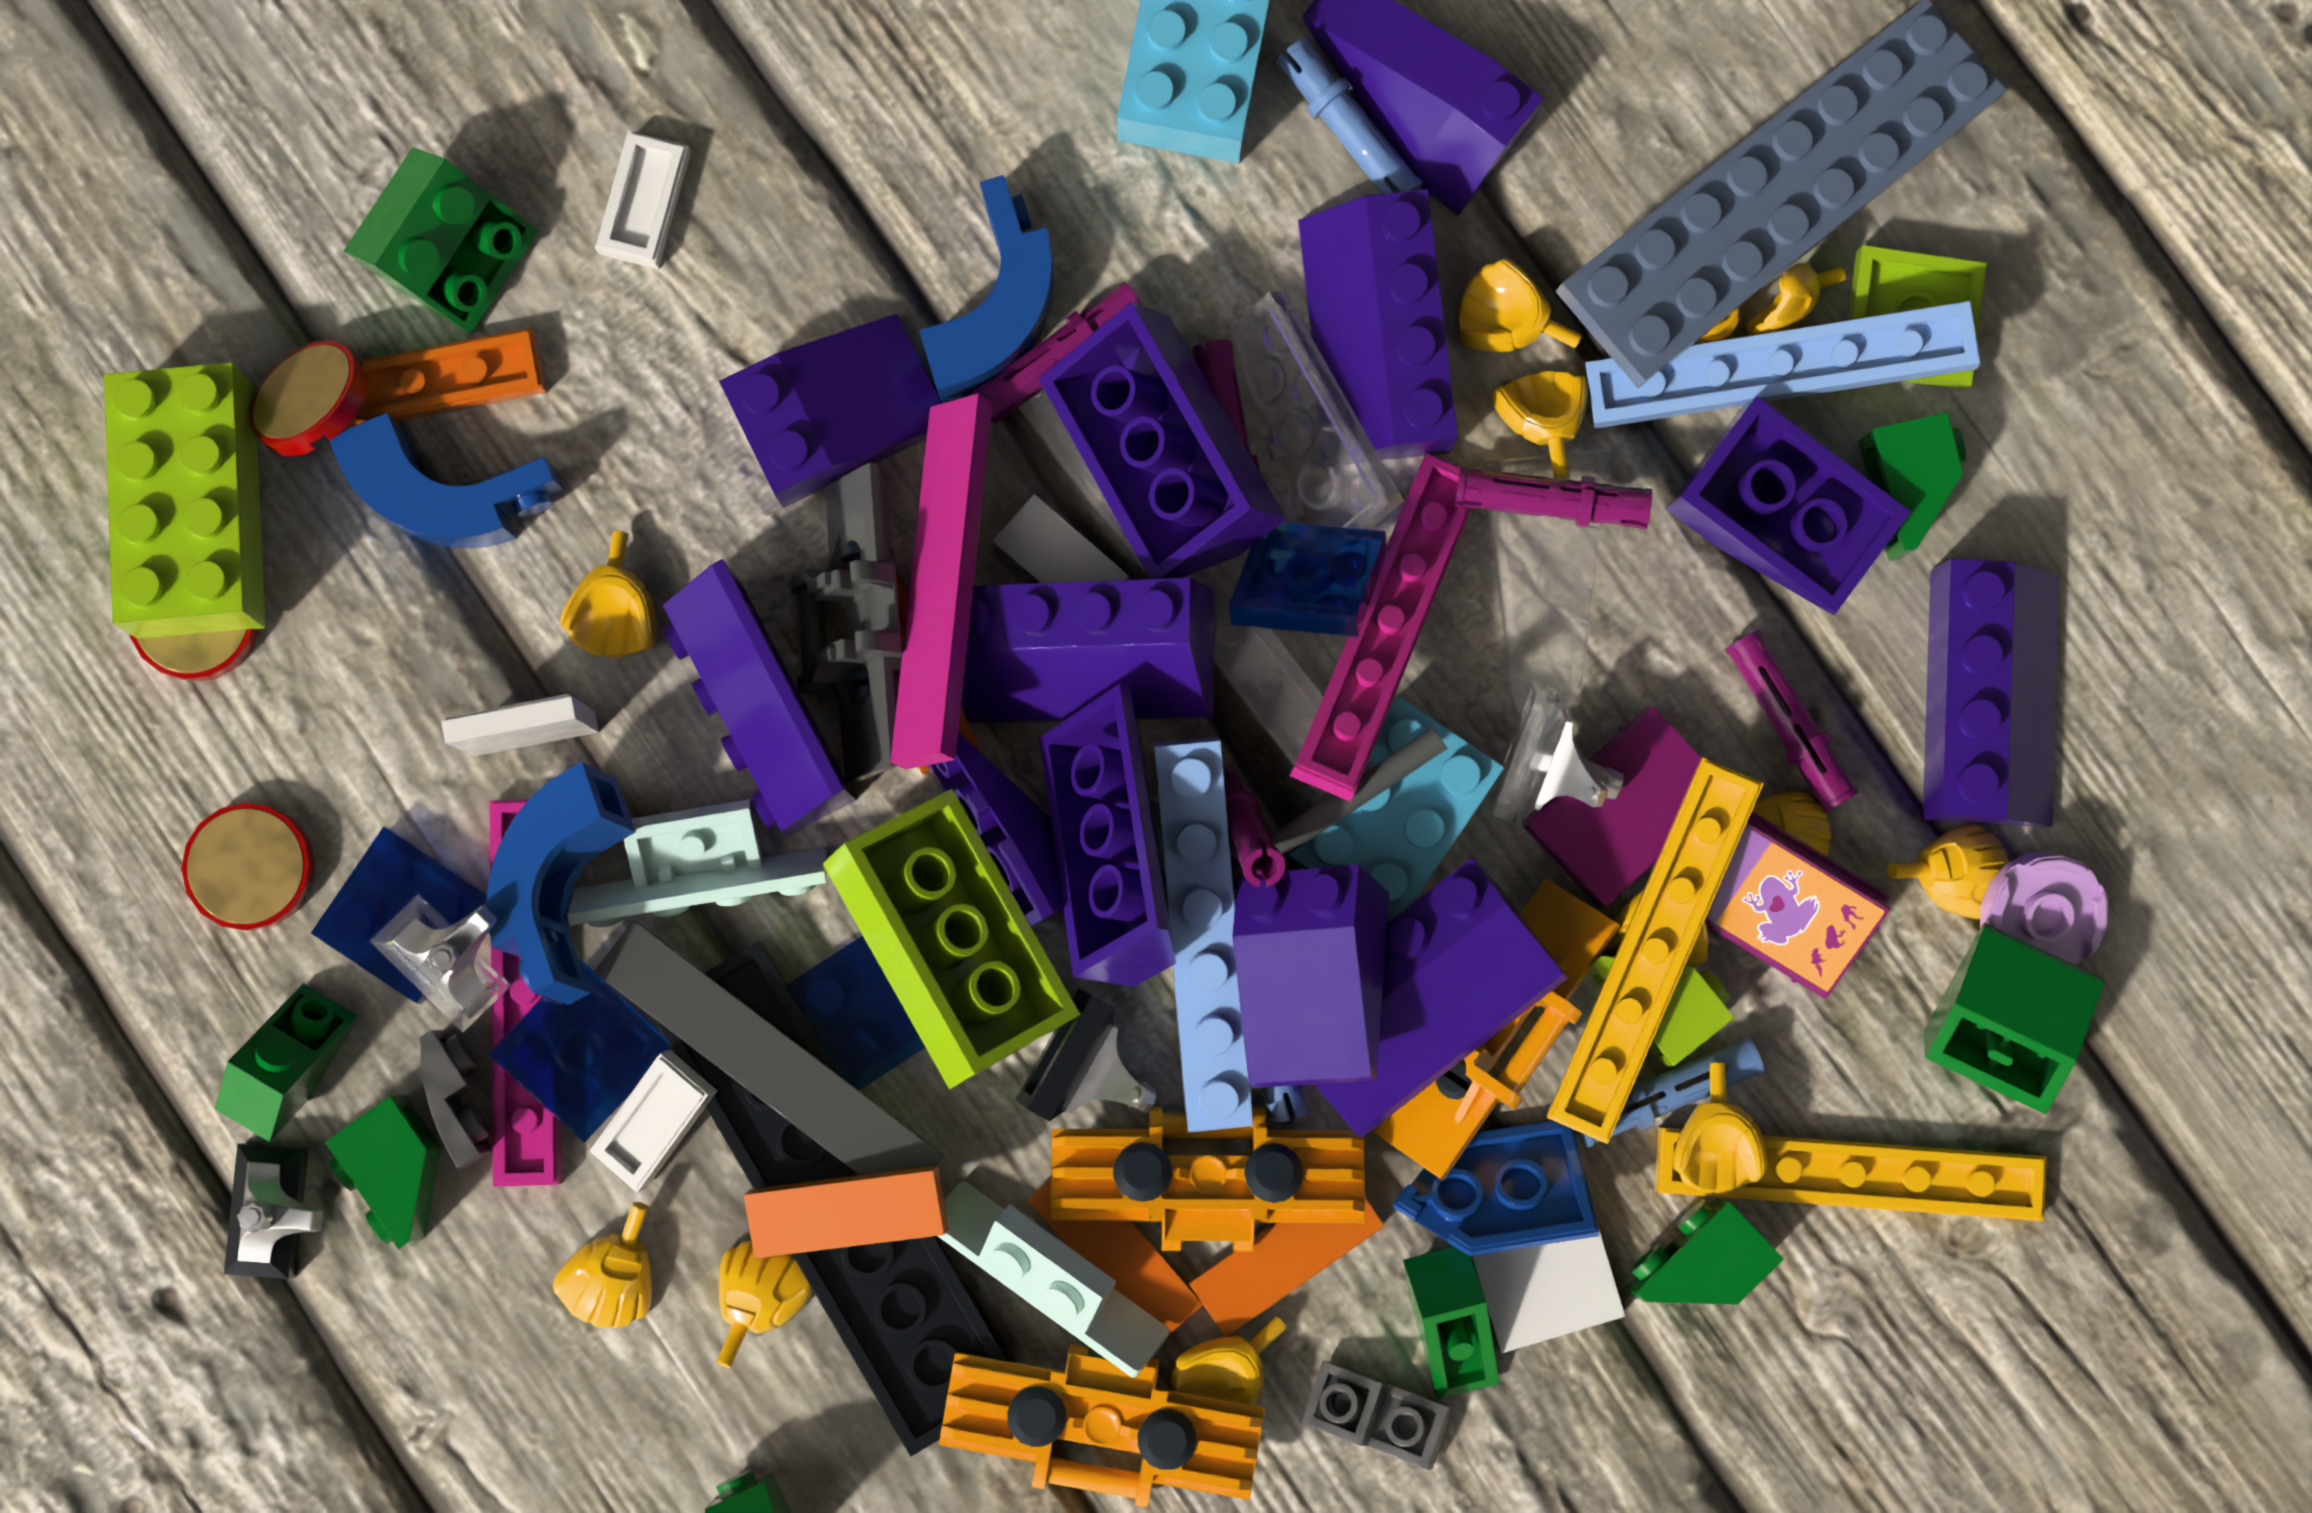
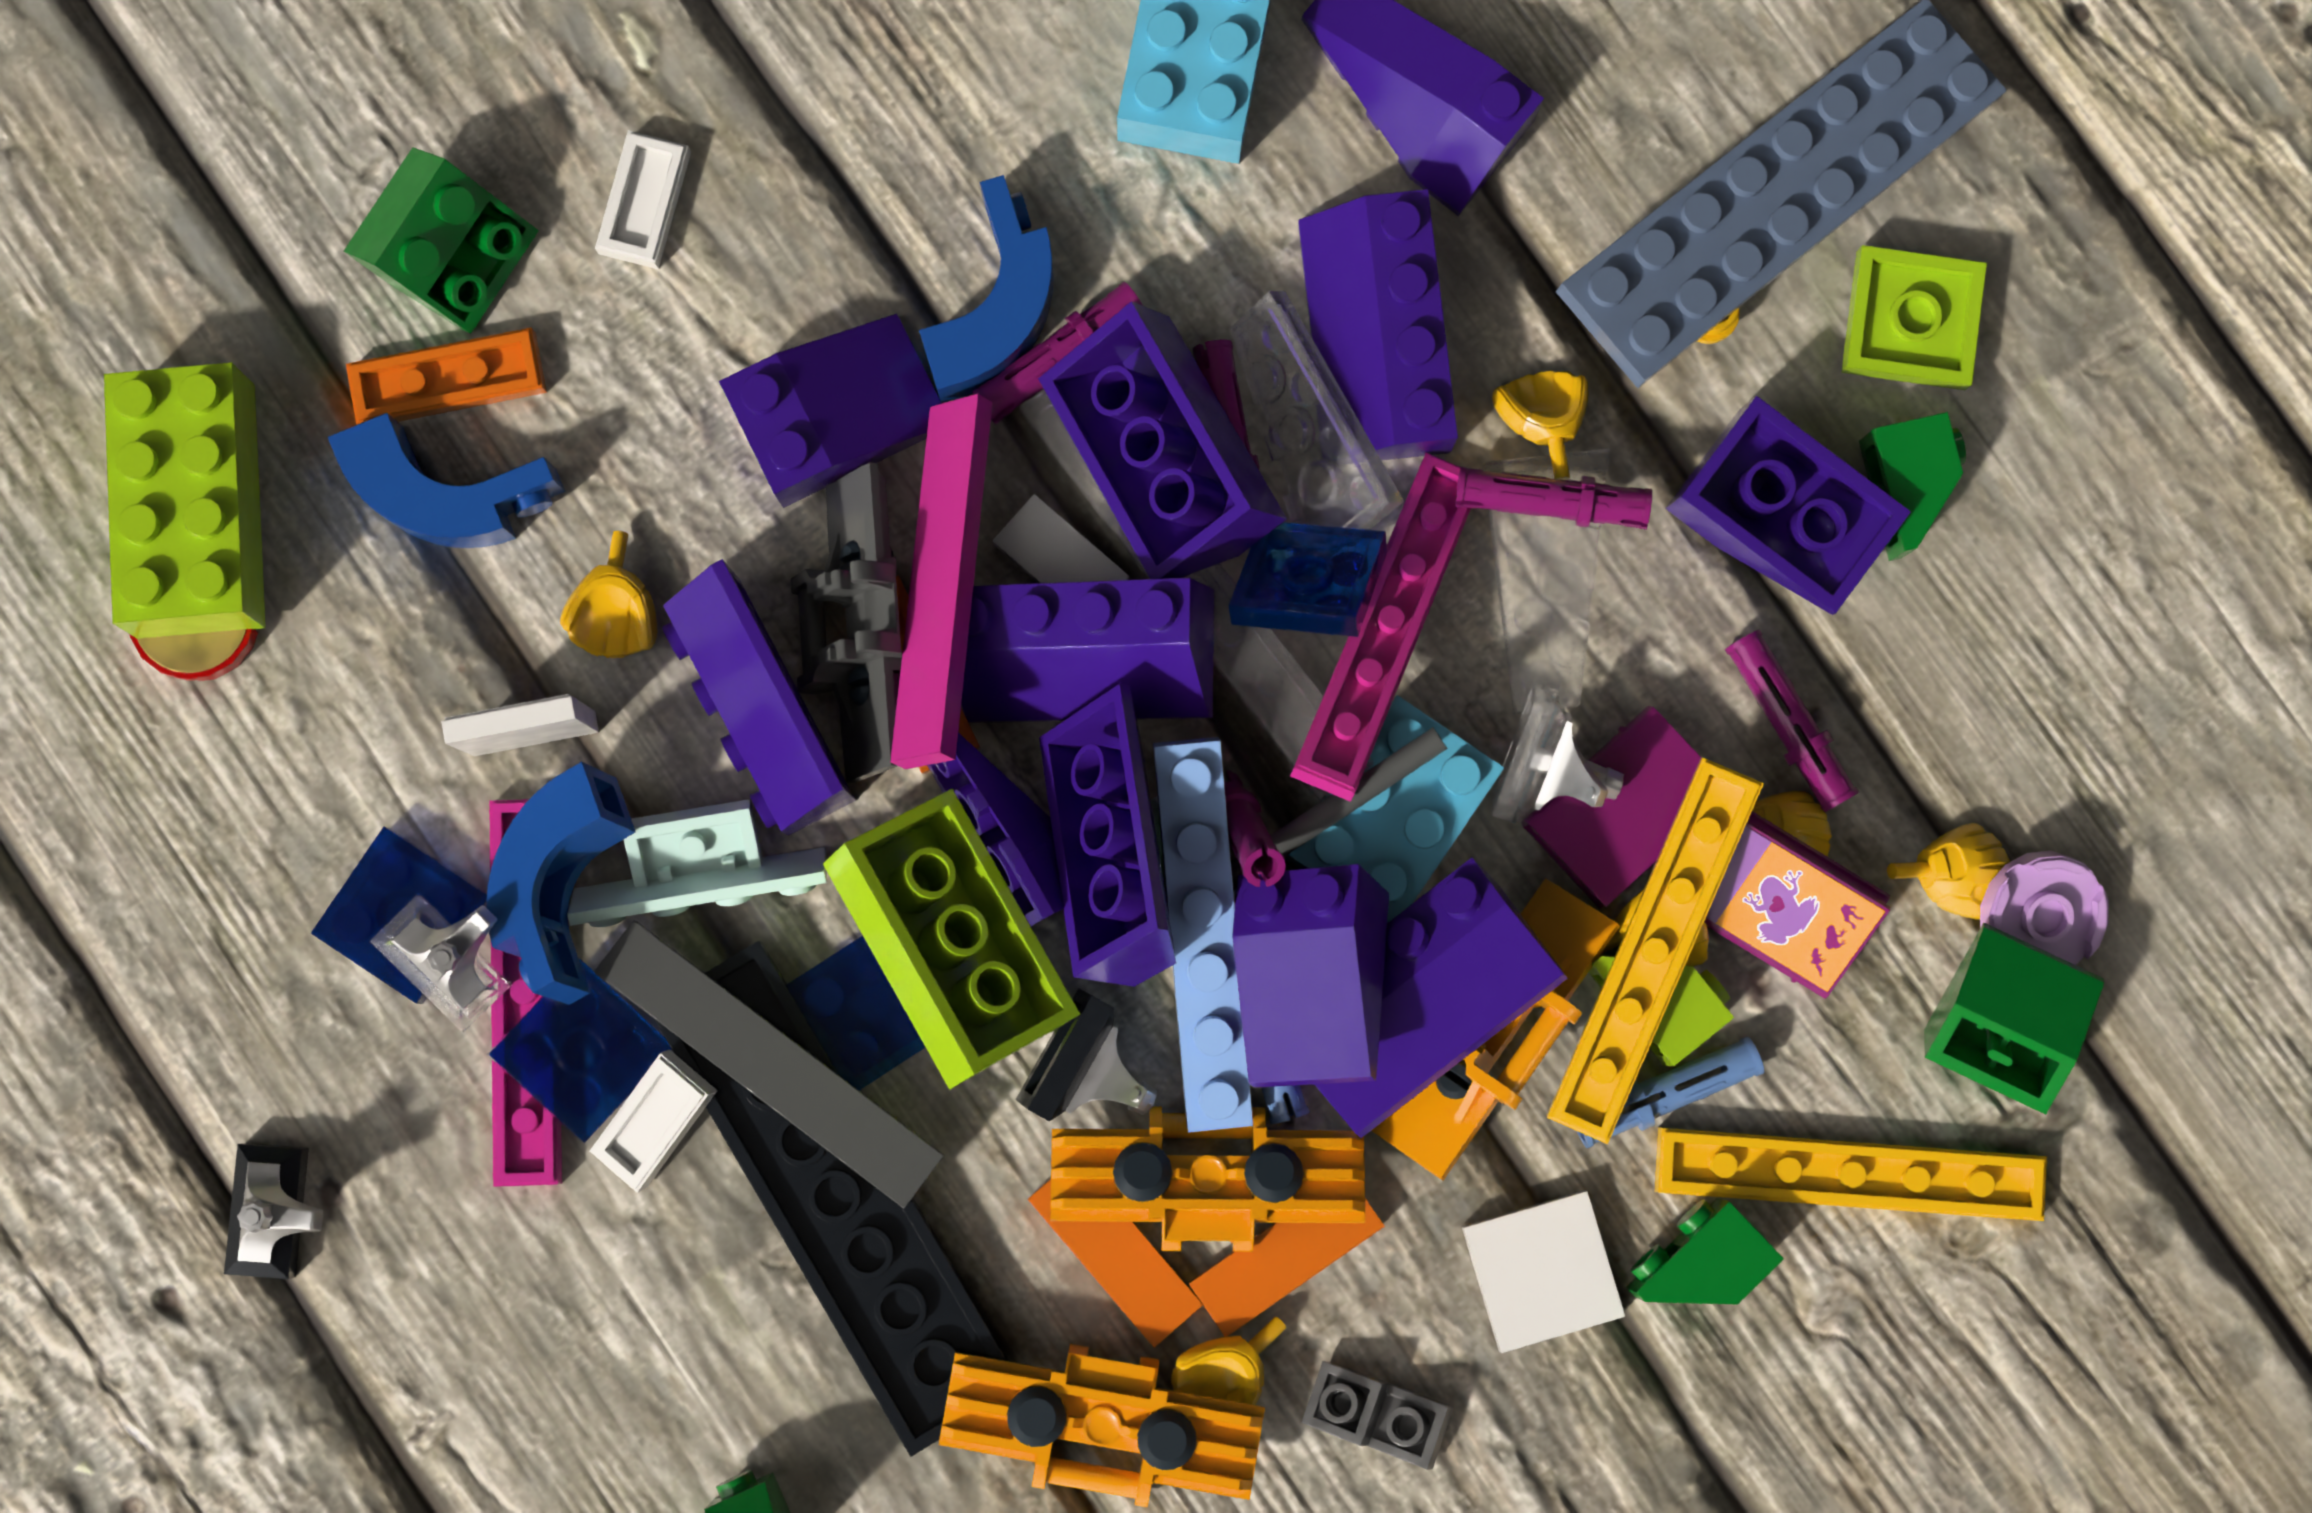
pearl gold tile [181,803,316,931] -> none
green slope [215,983,358,1142] -> none
pearl gold tile [249,340,367,457] -> none
green slope [325,1095,442,1250] -> none
flat silver slope [420,1030,493,1168] -> none
yellow piece [553,1202,652,1328] -> none
yellow piece [716,1240,814,1368] -> none
orange tile [743,1165,949,1258] -> none
light aqua bracket [938,1182,1169,1377] -> none
medium blue pin [1275,37,1423,194] -> none
blue tile [1393,1120,1599,1256] -> none
green slope [1403,1246,1499,1400] -> none
yellow piece [1457,258,1581,352] -> none
light blue plate [1585,301,1980,429] -> none
yellow piece [1673,1063,1768,1194] -> none
yellow piece [1746,263,1846,336] -> none
dark purple slope [1922,558,2059,828] -> none

